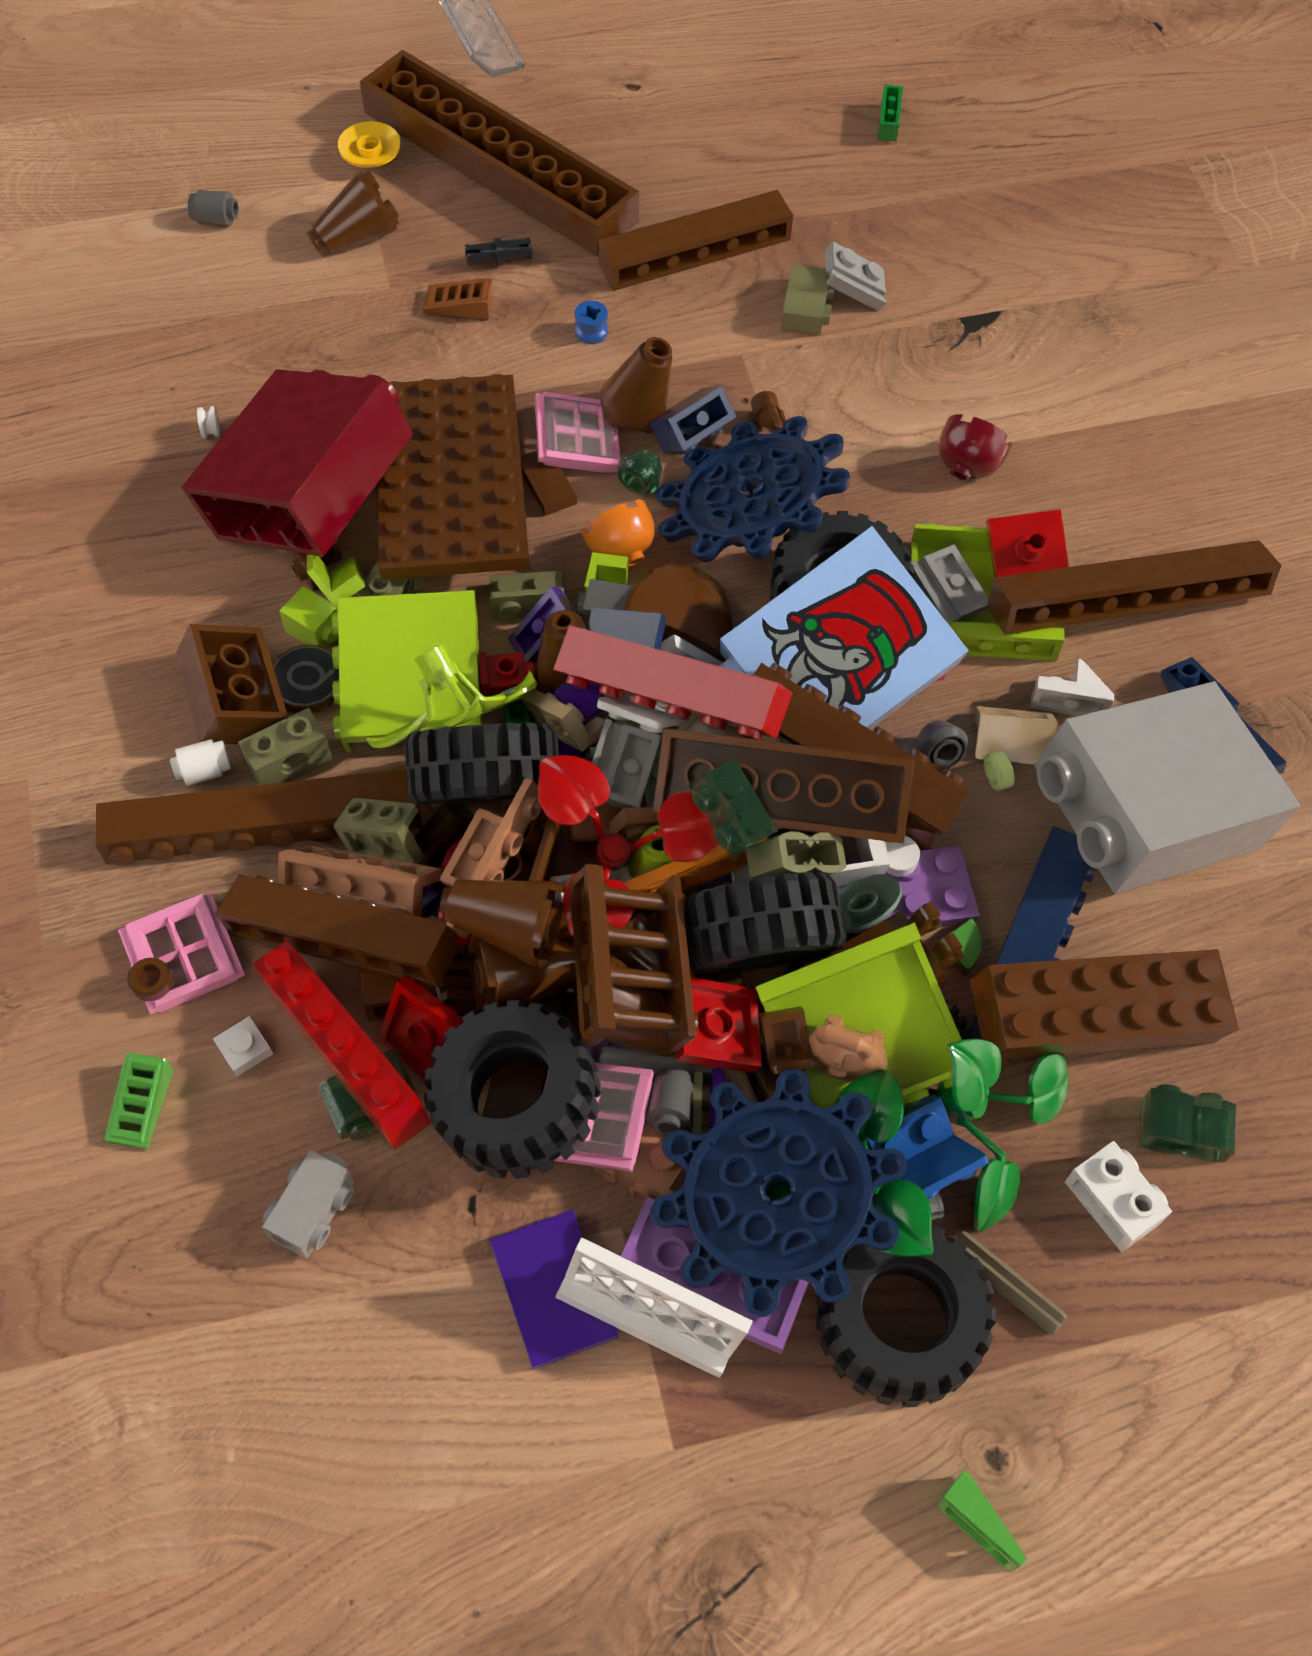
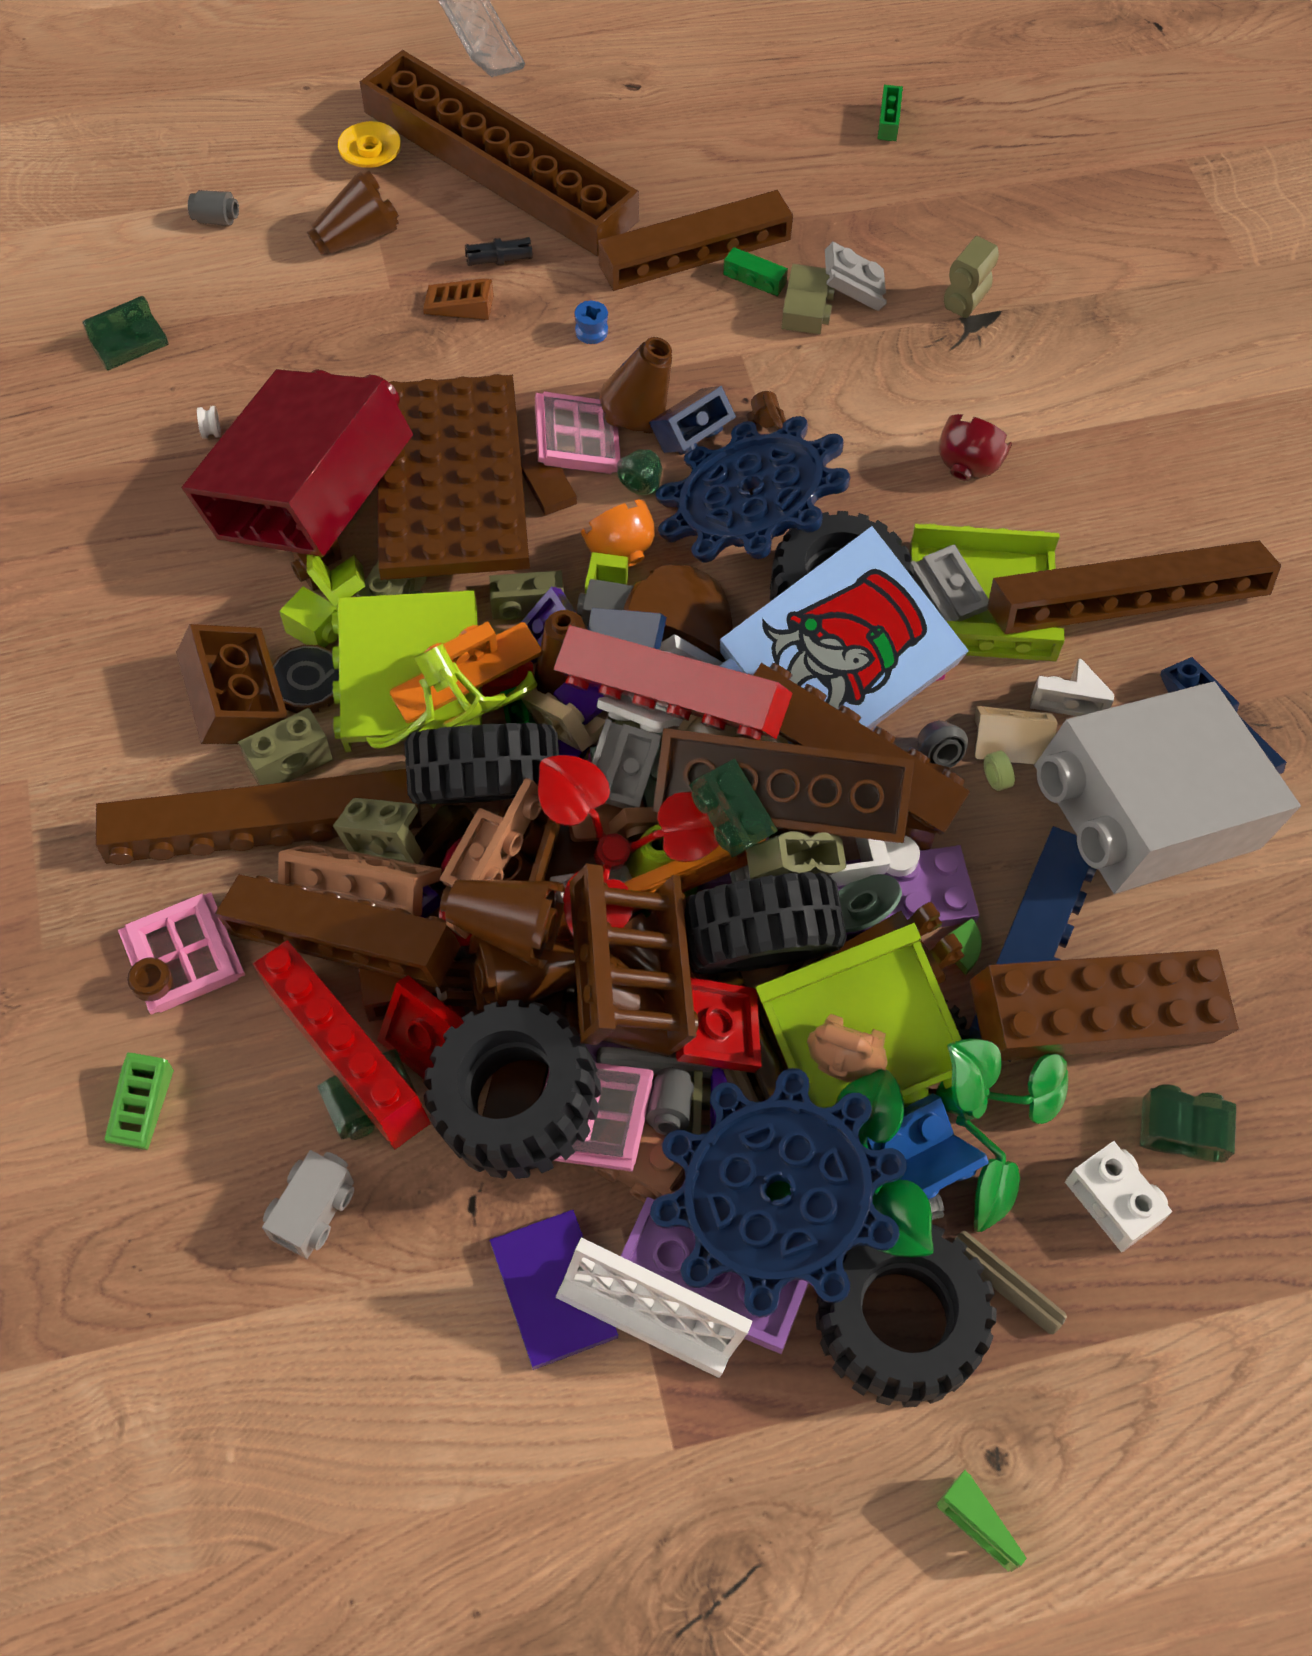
white brick [170,739,232,786] -> none
white plate [213,1016,273,1077] -> none
reddish brown bracket [759,1006,815,1075] -> none
red tile [986,509,1069,578] -> none
none -> clear green bracket [82,296,169,371]
none -> orange bracket [390,621,542,723]
none -> green piece [723,247,788,297]
none -> olive brick [944,236,999,318]

